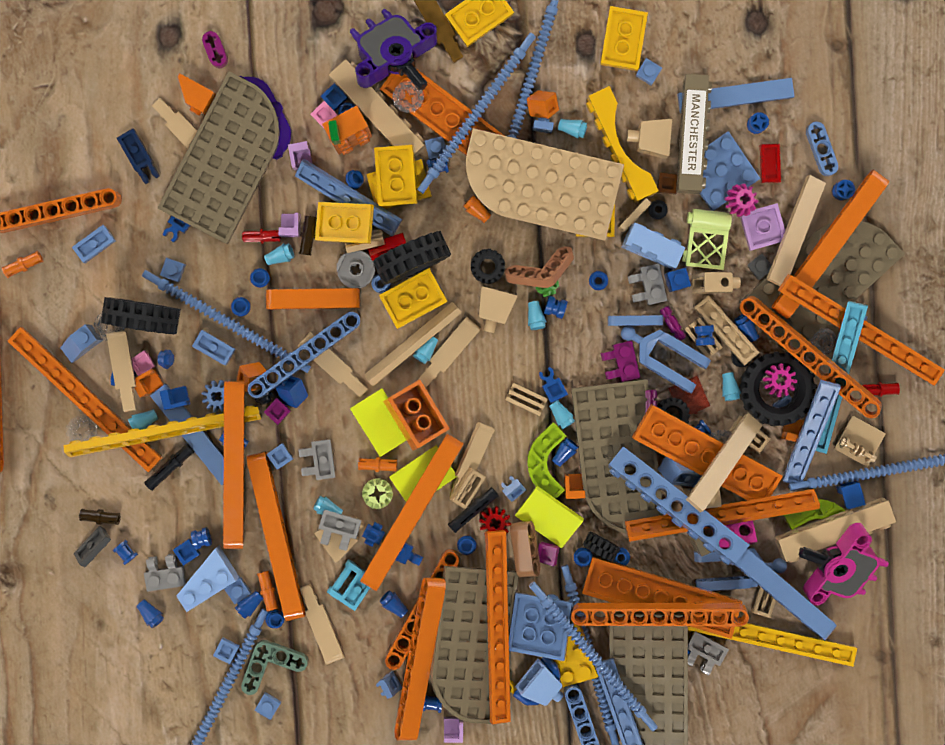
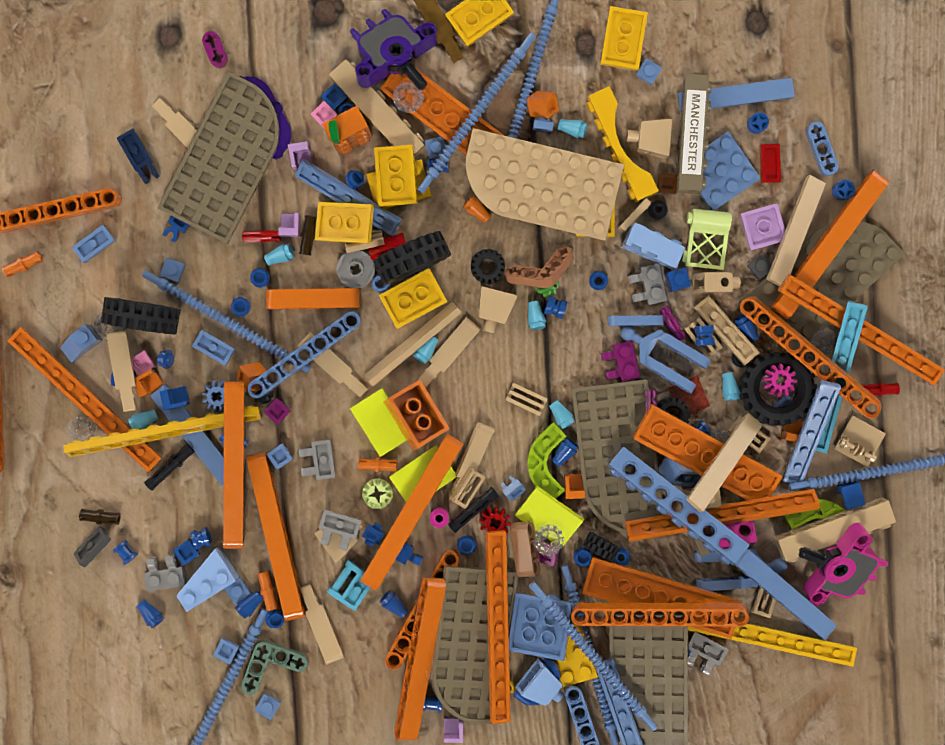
orange slope [178,73,216,116] -> none
blue panel [276,376,308,408] -> none
medium azure cone [313,496,343,515] -> none
medium blue tile [376,671,402,699] -> none
blue plate [539,367,568,403] -> none
dark pink gear [724,184,759,217] -> none
none -> dark pink brick [430,507,449,528]
none -> clear gear [534,525,565,556]

